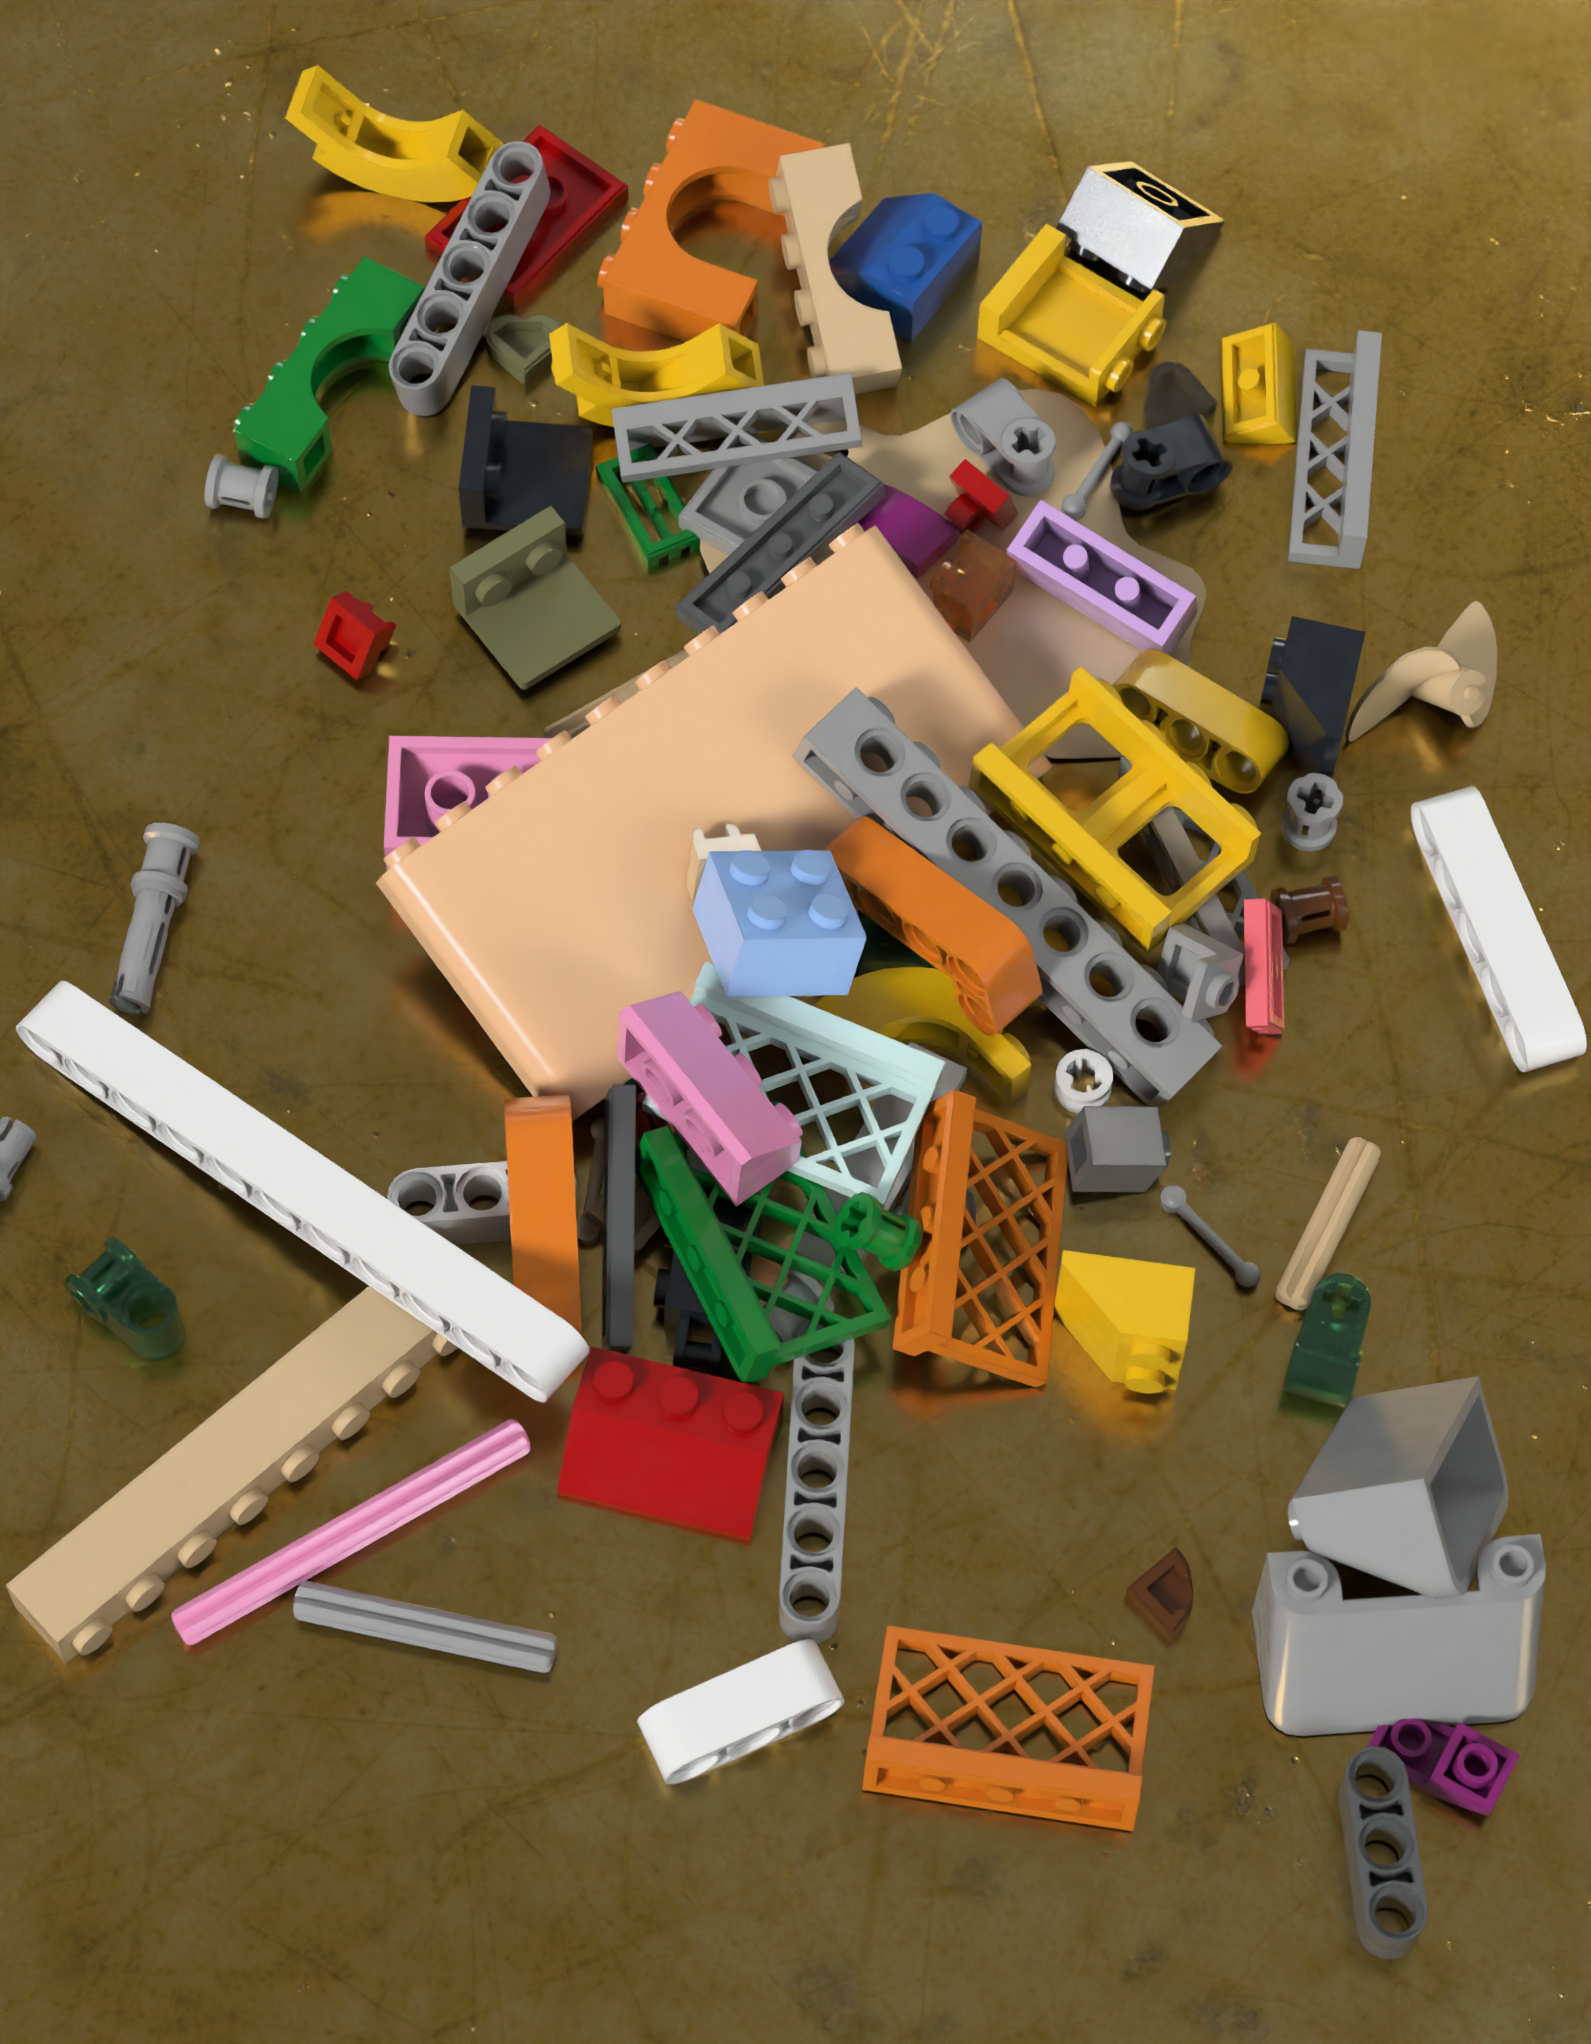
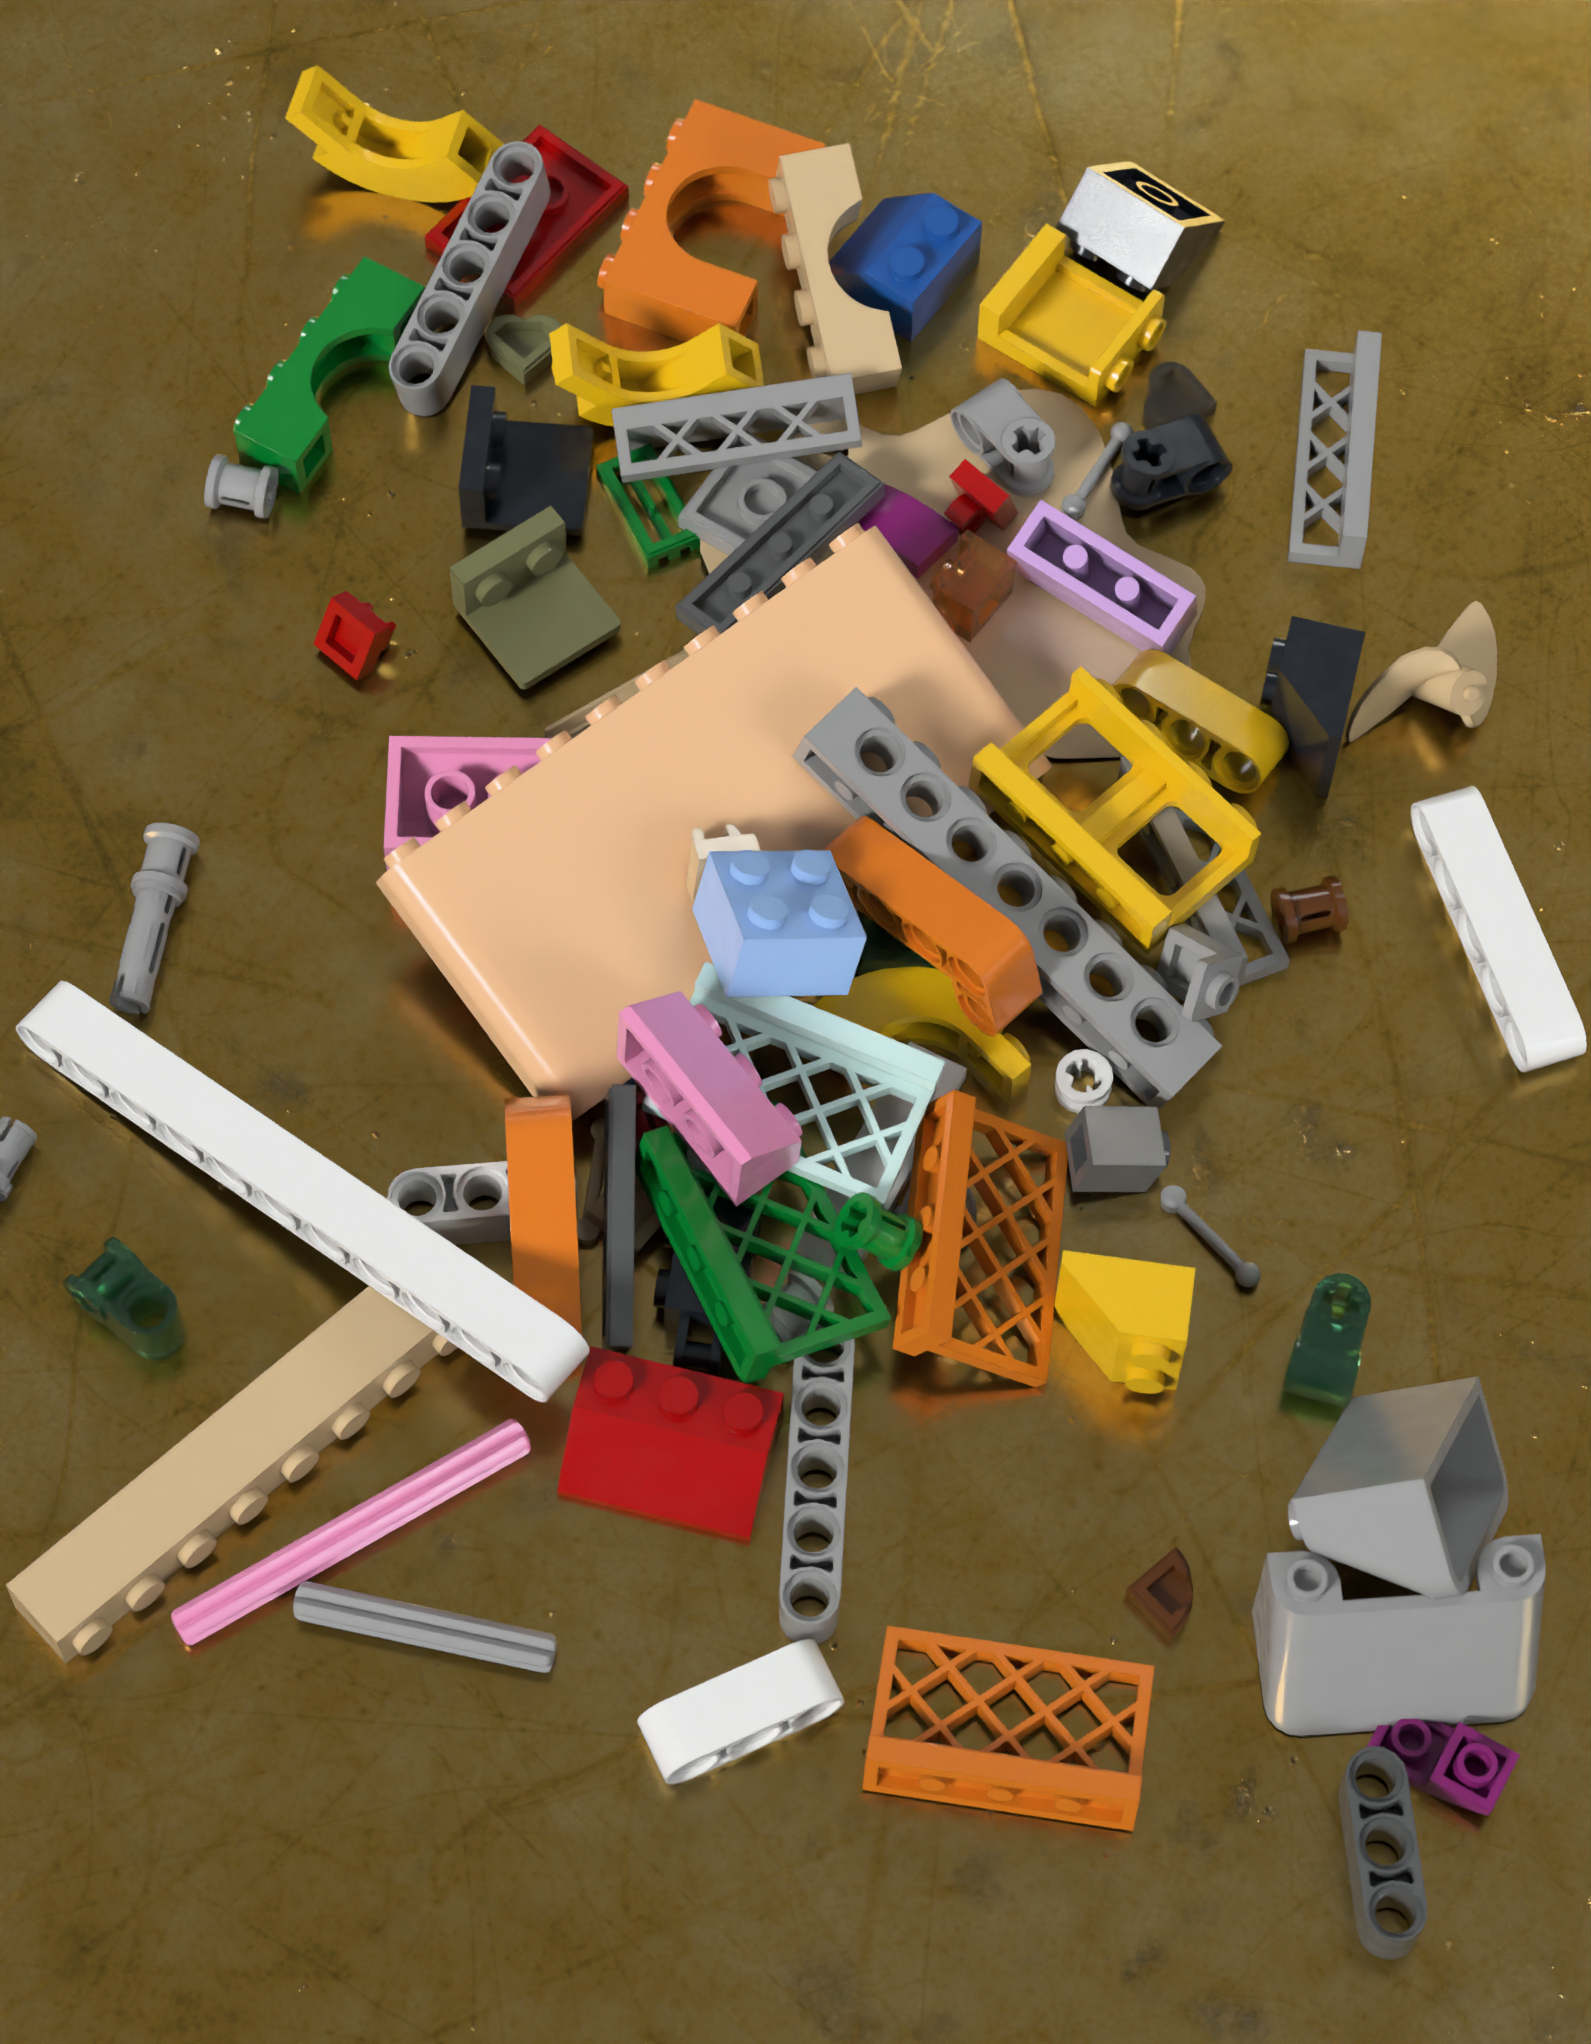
yellow slope [1222,322,1297,444] -> none
coral tile [1244,899,1284,1035] -> none
tan axle [1275,1137,1381,1311] -> none
light grey bush [1281,773,1343,852] -> none

